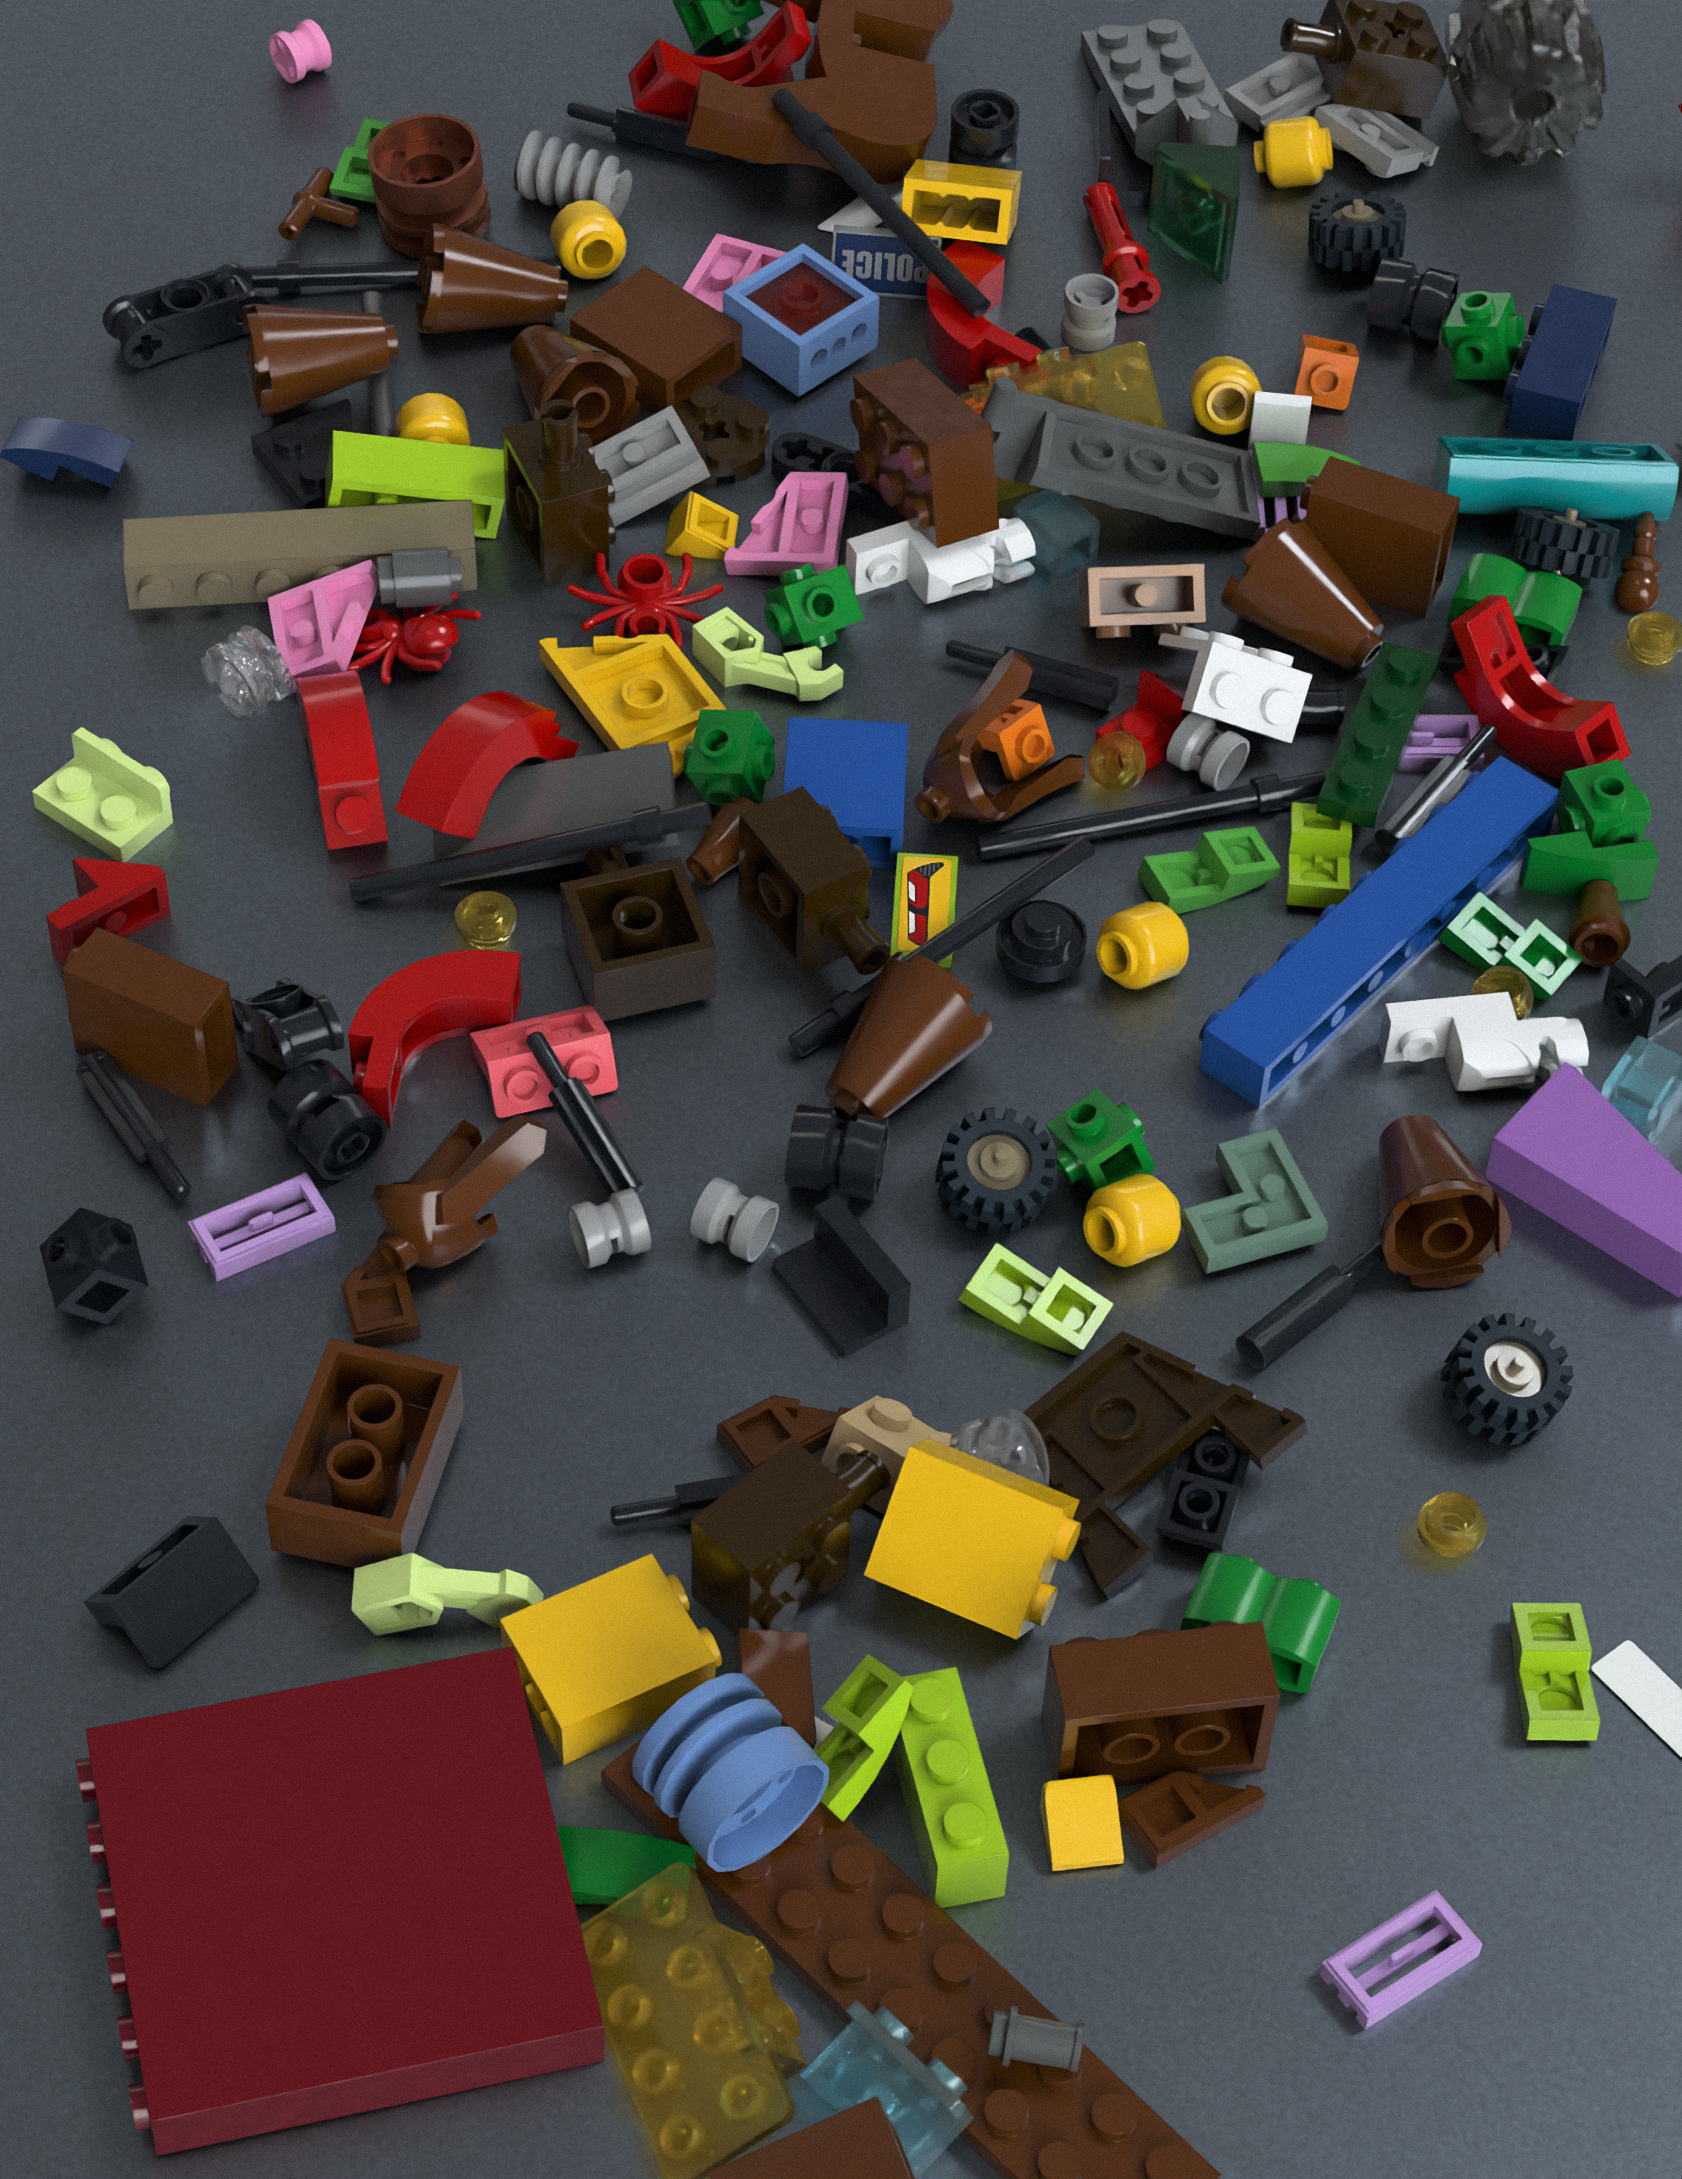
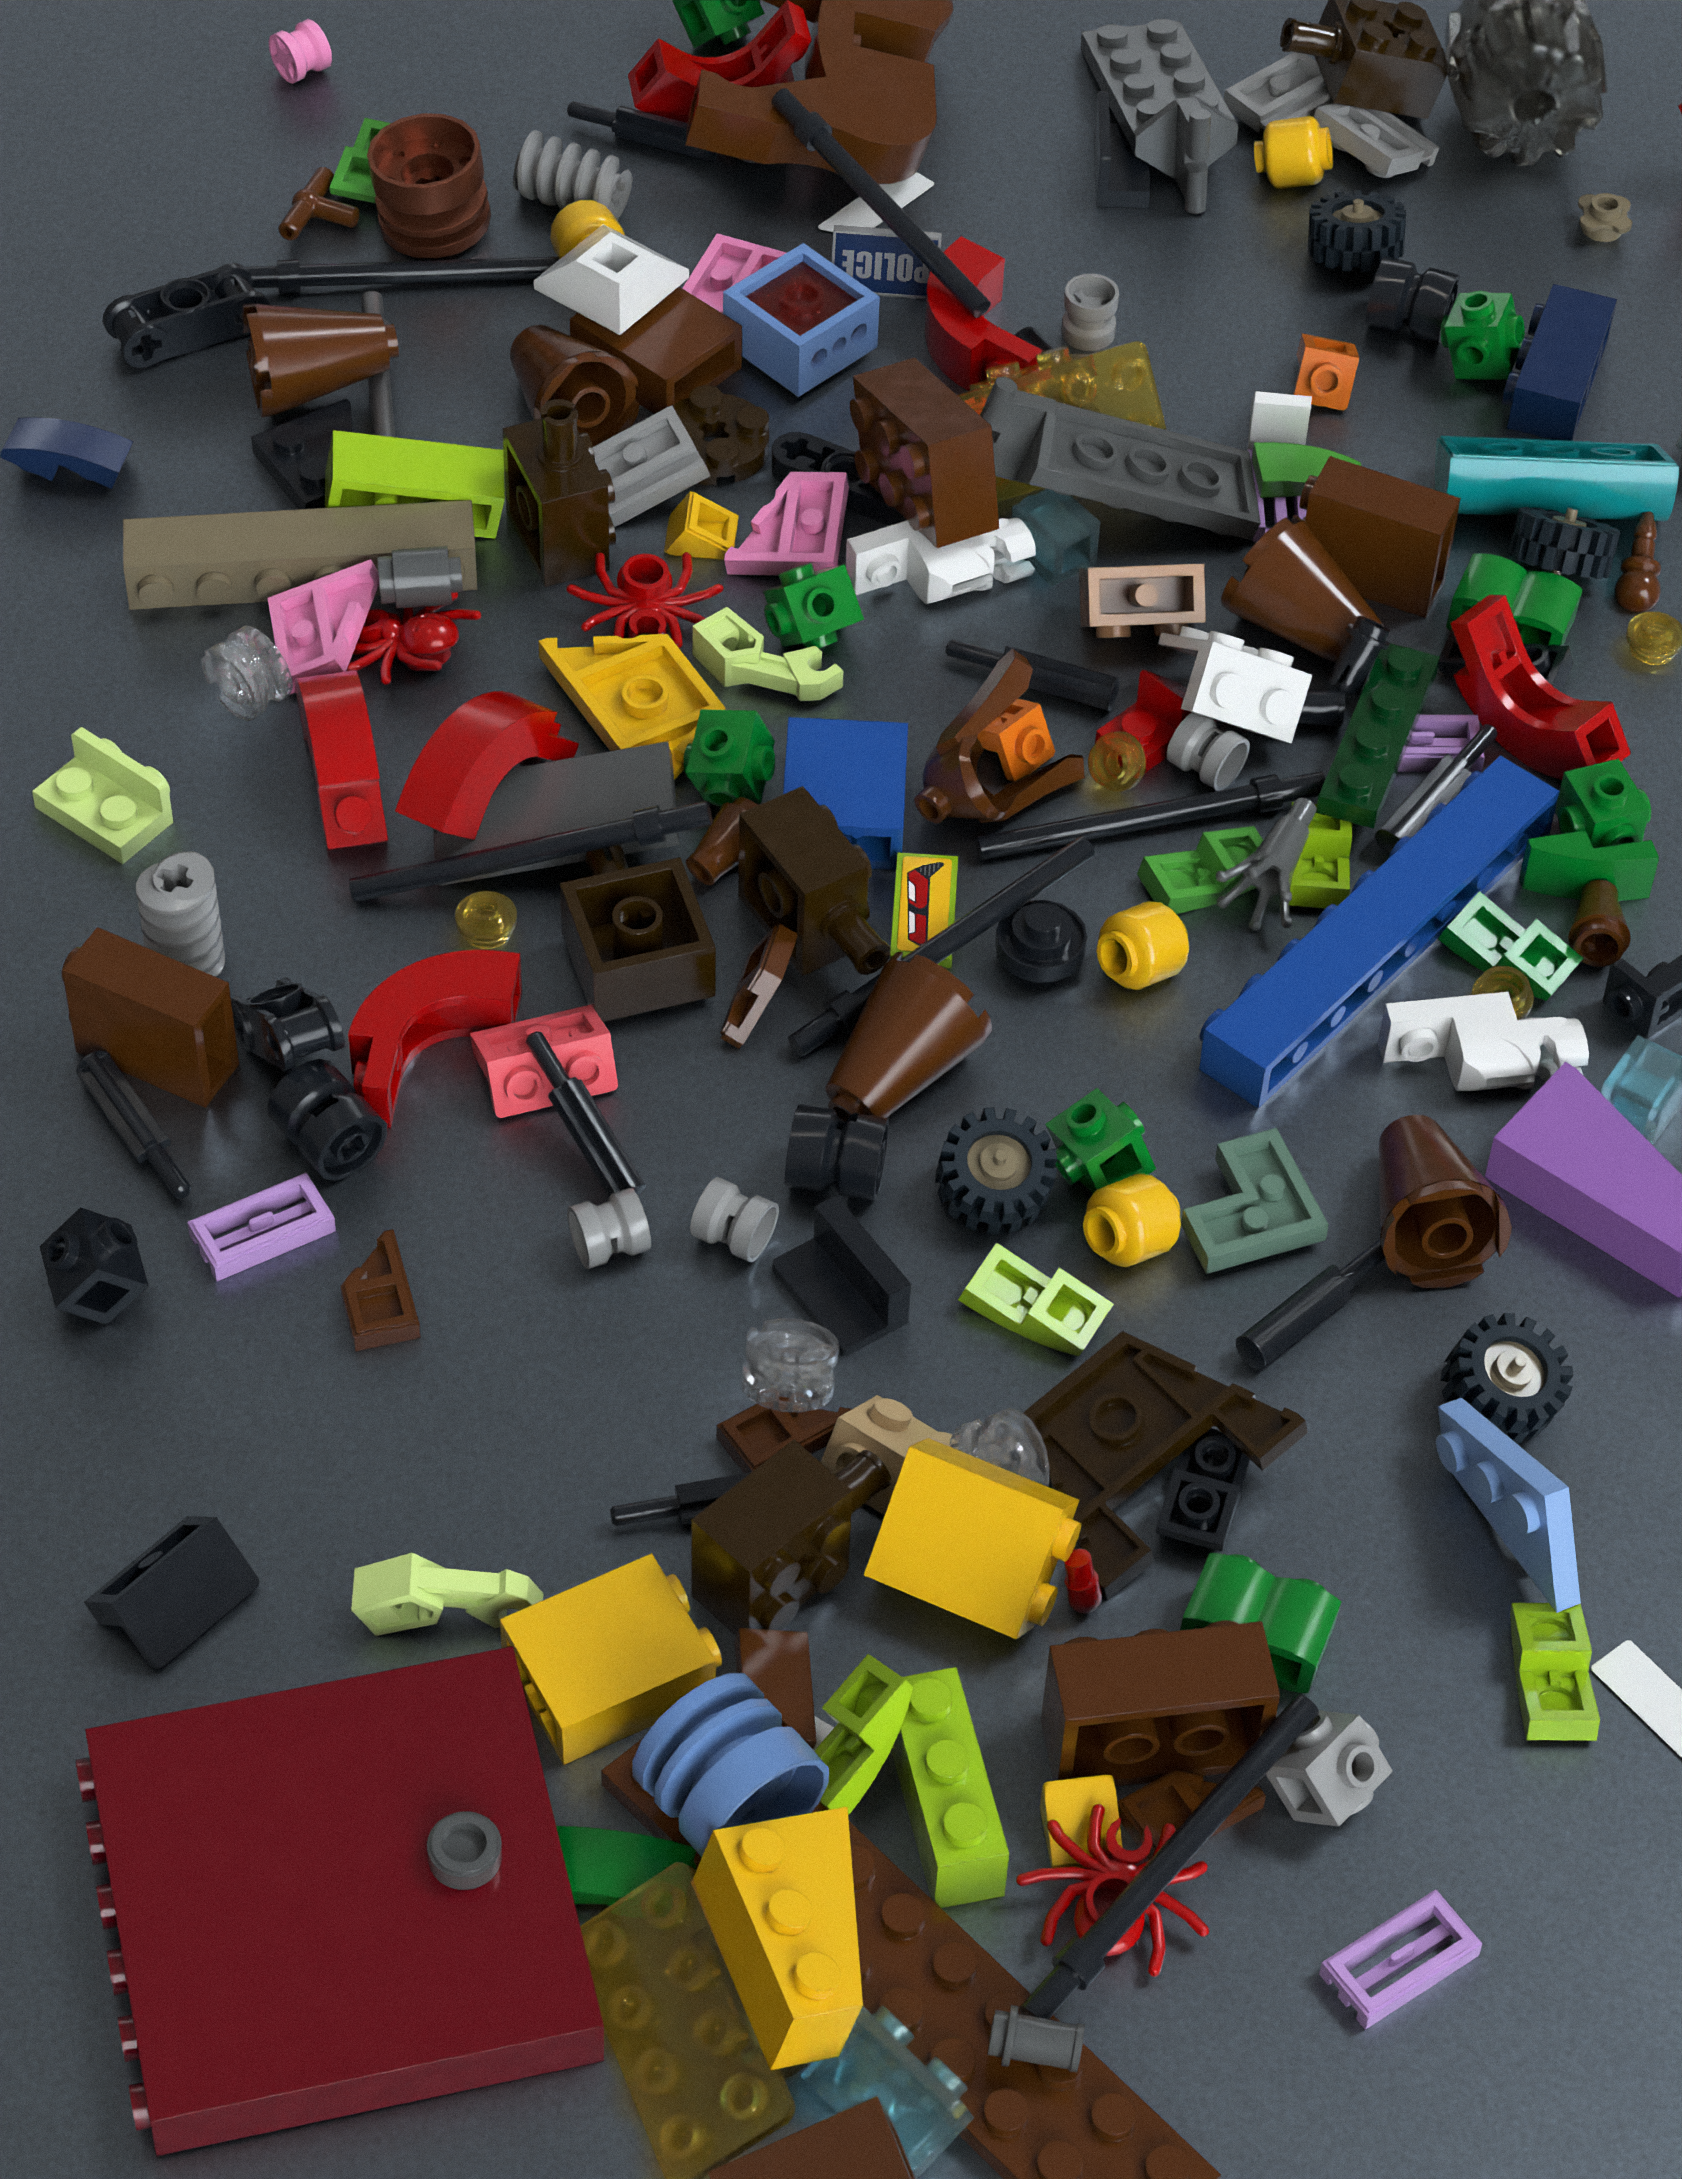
red slope [46,858,171,967] -> none
reddish brown brick [265,1338,464,1568] -> none
reddish brown piece [371,1114,547,1274] -> none
yellow head [395,393,471,446] -> none
reddish brown cone [415,222,568,334] -> none
yellow brick [901,159,1022,245] -> none
black wheel [948,89,1019,170] -> none
red pin [1083,182,1161,314] -> none
clear green slope [1147,142,1240,285] -> none
yellow head [1188,356,1262,435] -> none
clear yellow plate [1417,1491,1487,1558] -> none
none -> light grey piece [136,851,225,977]
none -> dark grey tile [427,1811,502,1890]
none -> white slope [534,224,689,335]
none -> yellow wedge [692,1807,863,2070]
none -> reddish brown tile [720,924,798,1049]
none -> clear wheel [741,1318,839,1412]
none -> red animal [1016,1804,1210,1977]
none -> black bar [1019,1694,1319,2019]
none -> red animal [1064,1549,1102,1614]
none -> dark grey piece [1216,798,1317,931]
none -> light grey brick [1266,1710,1393,1827]
none -> black pin [1325,615,1390,695]
none -> light blue wing [1436,1398,1581,1613]
none -> dark tan plate [1578,193,1633,242]

